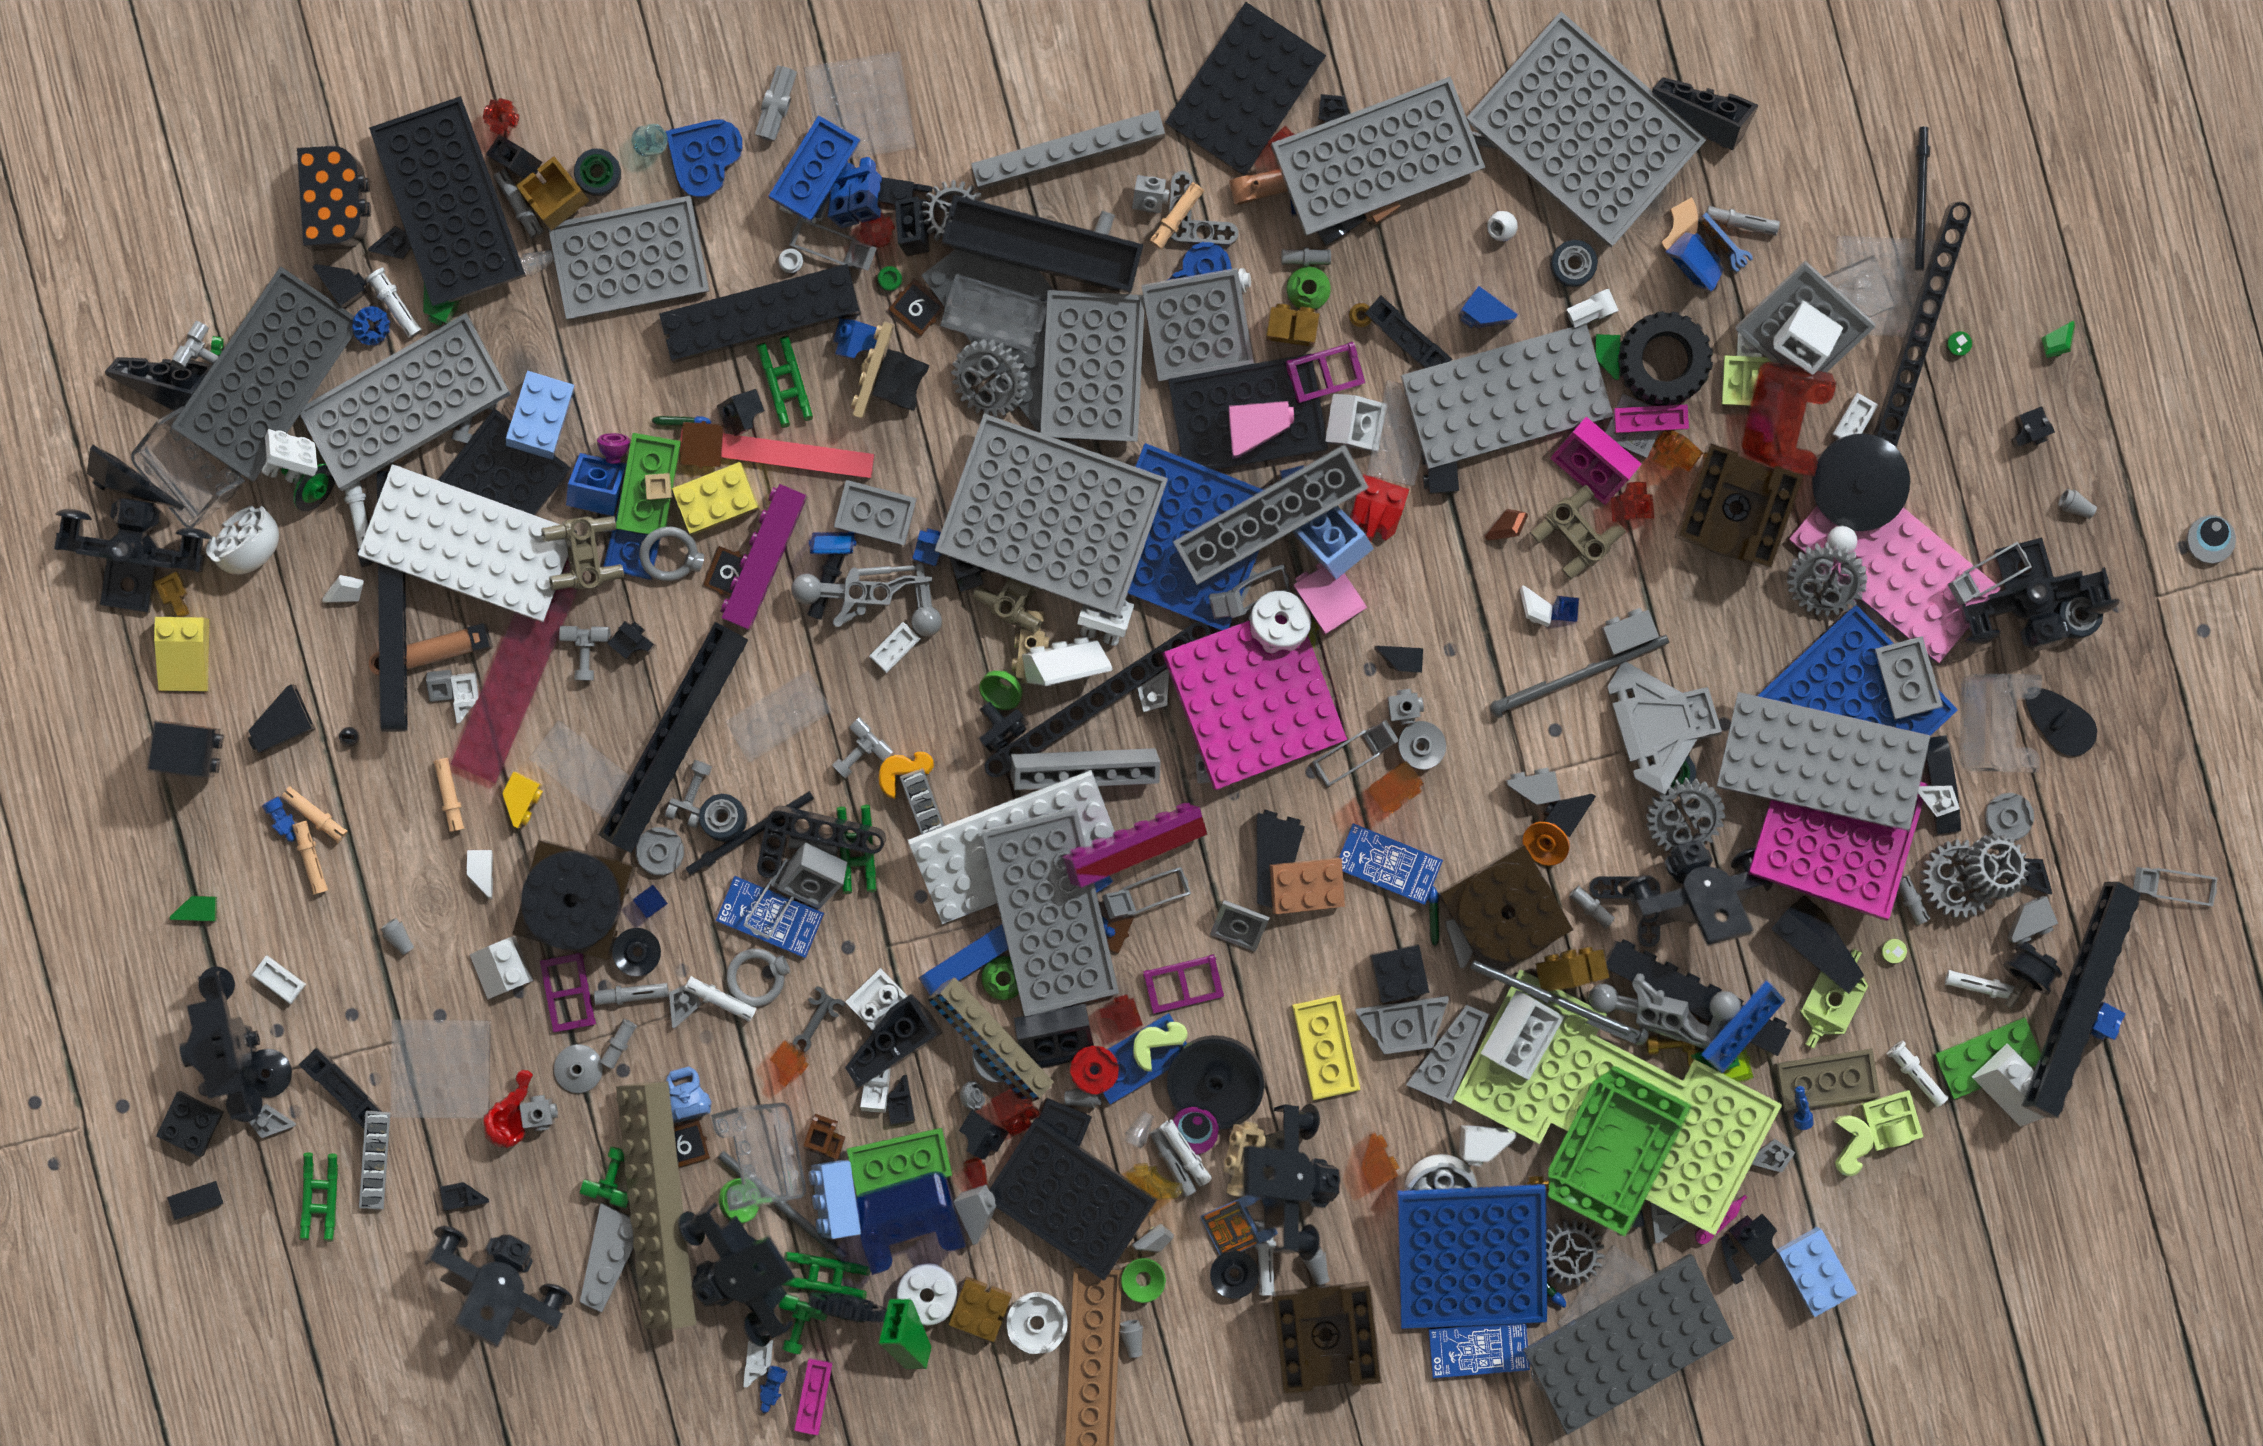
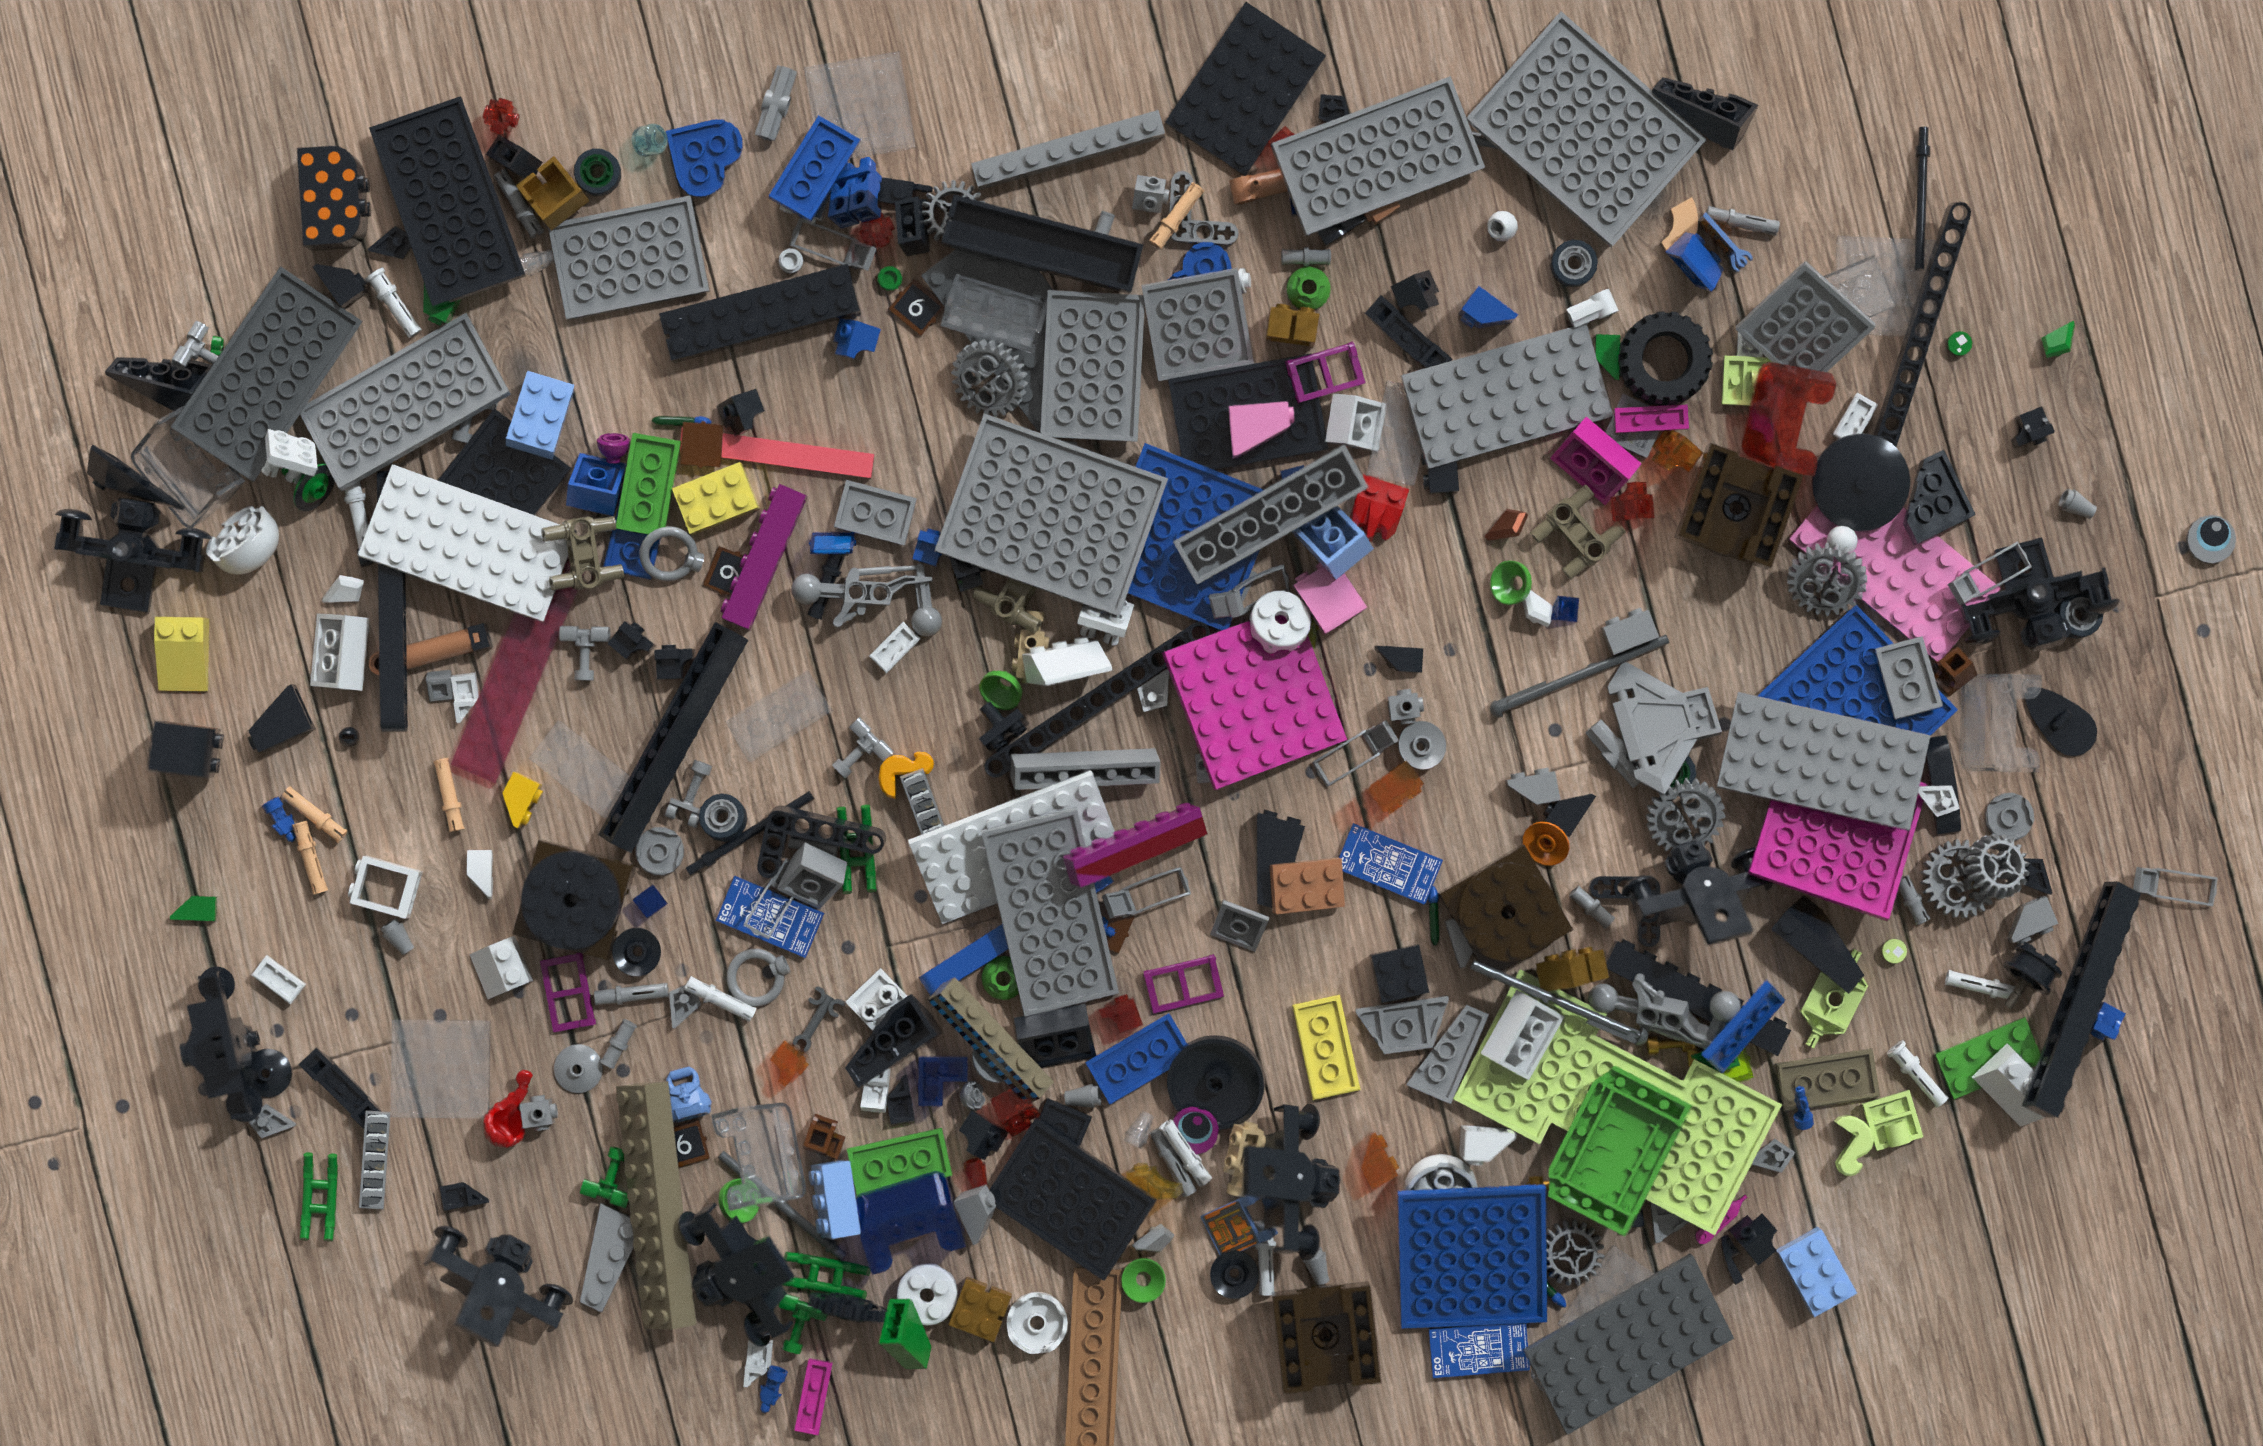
pearl gold plate [154,572,190,617] -> none
black brick [156,1091,224,1157] -> none
black slope [167,1181,224,1220] -> none
blue gear [352,306,391,345] -> none
tan plate [645,473,672,500] -> none
green piece [756,336,813,428] -> none
tan plate [851,322,895,418] -> none
black brick [872,349,930,411] -> none
red plate [1070,1046,1119,1095] -> none
light grey cone [1119,1320,1143,1358] -> none
yellowish green animal [1133,1021,1187,1072] -> none
pearl gold plate [1349,303,1372,328] -> none
white slope [1774,300,1843,375] -> none
none -> white slope [310,613,369,691]
none -> white window [348,856,423,919]
none -> black brick [654,645,695,680]
none -> clear blue brick [918,1055,969,1106]
none -> black brick [1390,270,1439,311]
none -> bright green piece [1490,560,1532,605]
none -> light grey piece [1585,719,1641,788]
none -> black plate [1903,450,1976,545]
none -> reddish brown brick [1934,647,1977,697]

